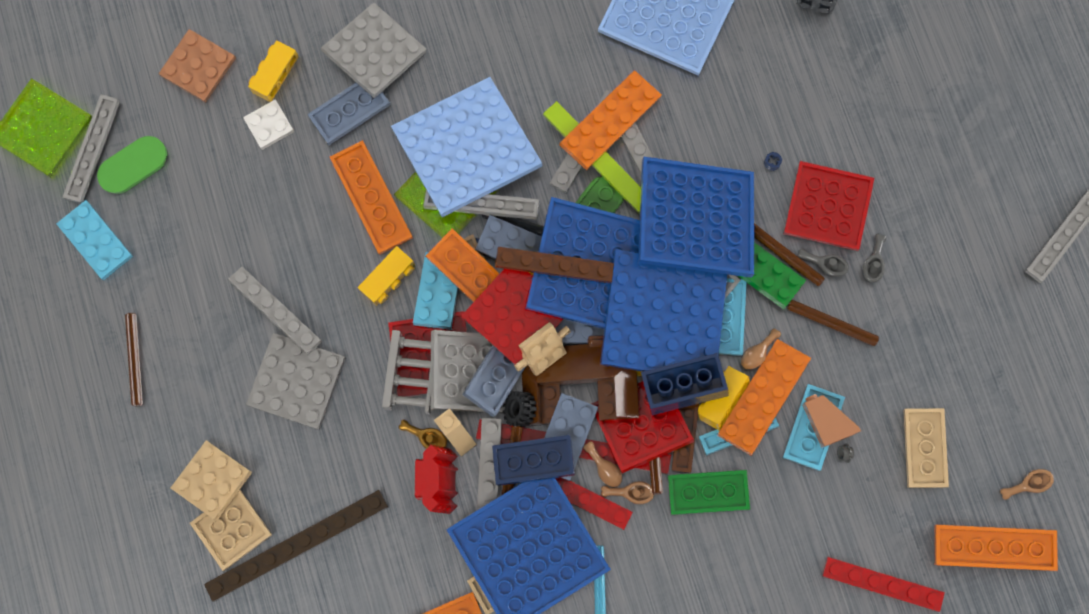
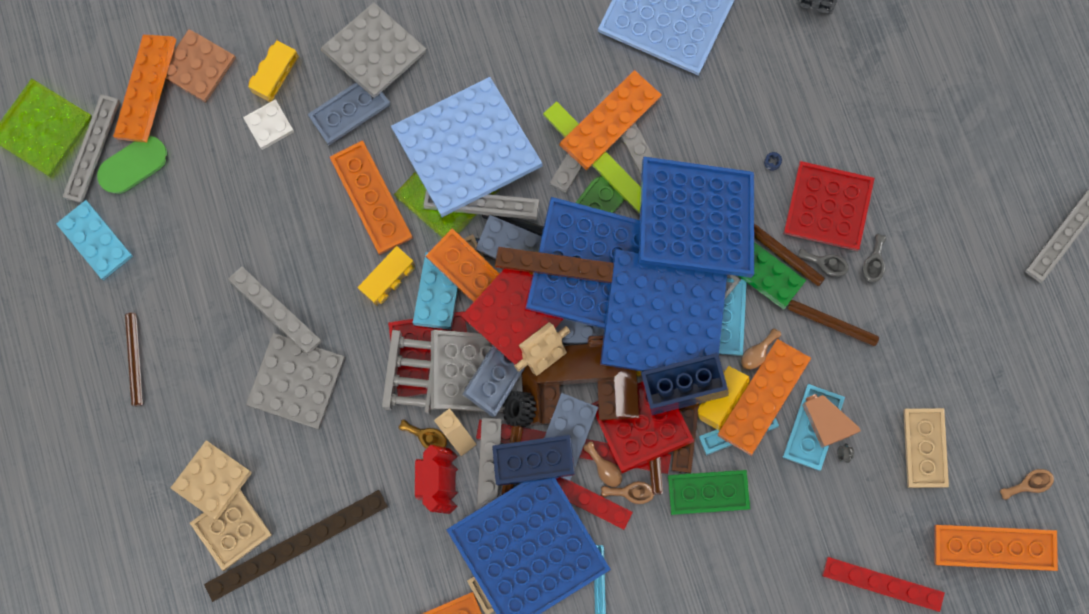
none -> orange plate [113,34,177,143]

